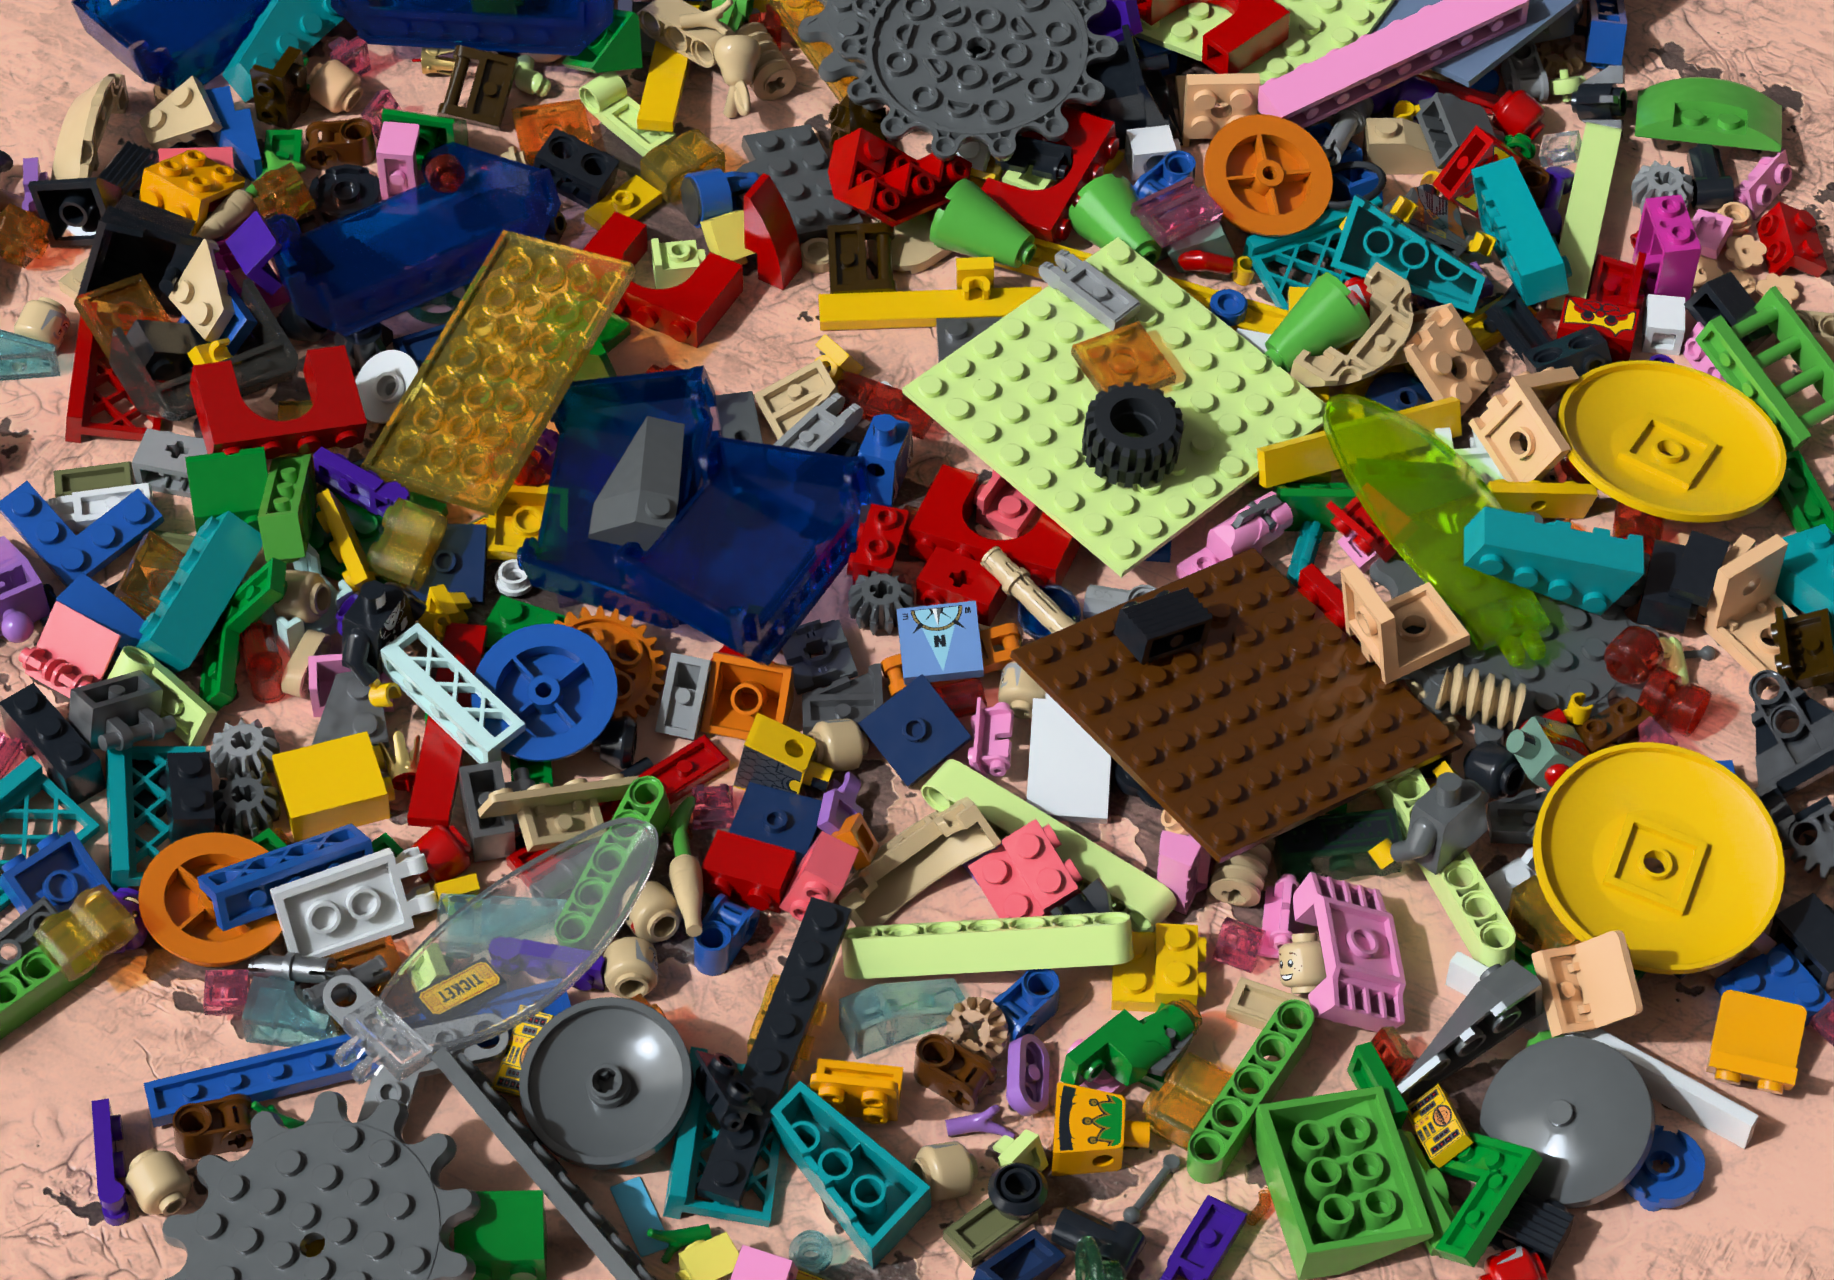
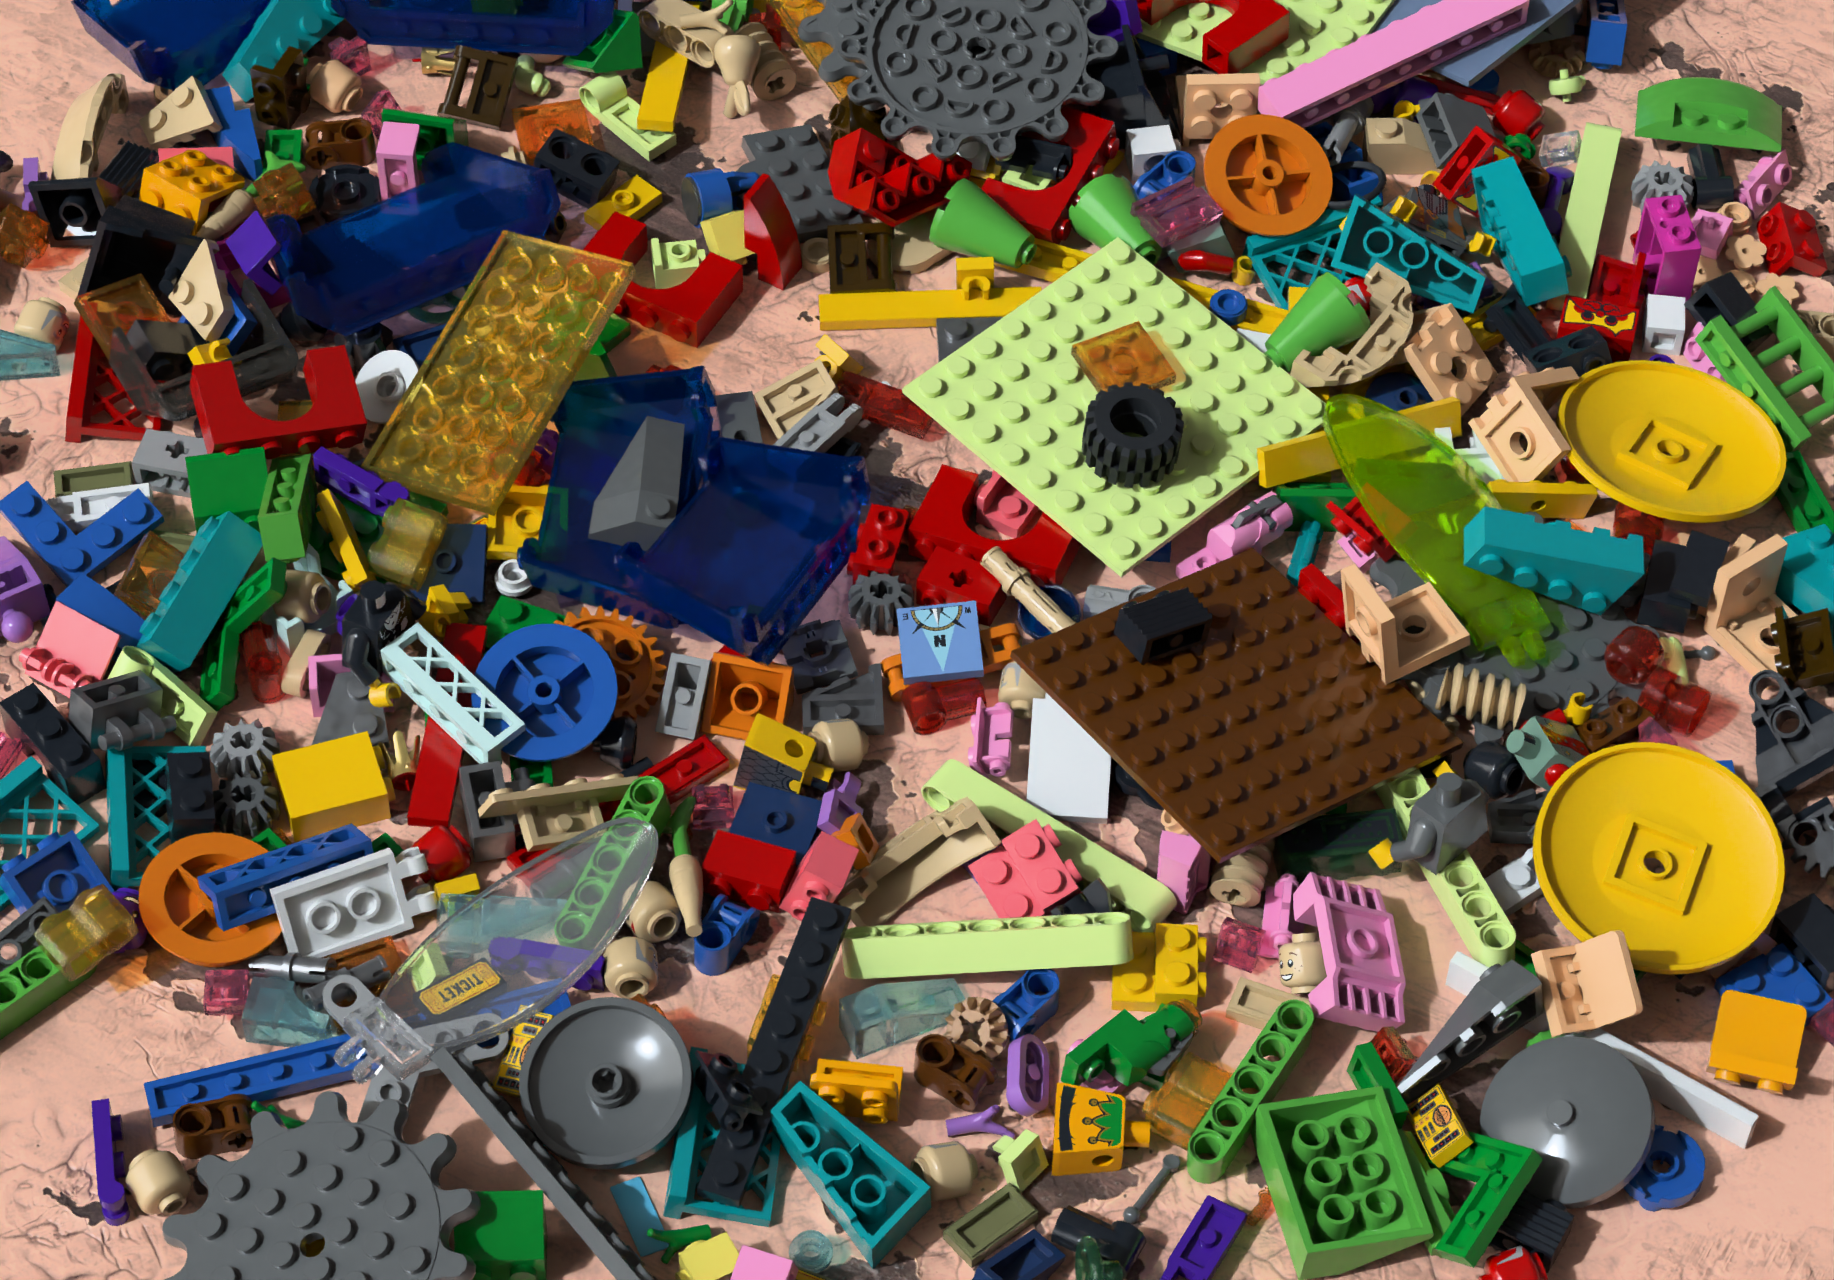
clear red tile [425,154,465,193] -> none
clear yellow brick [640,129,725,203] -> none
blue torso [855,414,913,507] -> none
dark blue plate [858,674,973,788] -> none
black cone [988,1163,1048,1221] -> none
light grey hinge [1038,249,1141,332] -> none
light grey piece [1500,40,1549,101] -> none
clear yellow brick [1507,875,1581,952] -> none
black brick [1571,65,1633,138] -> none

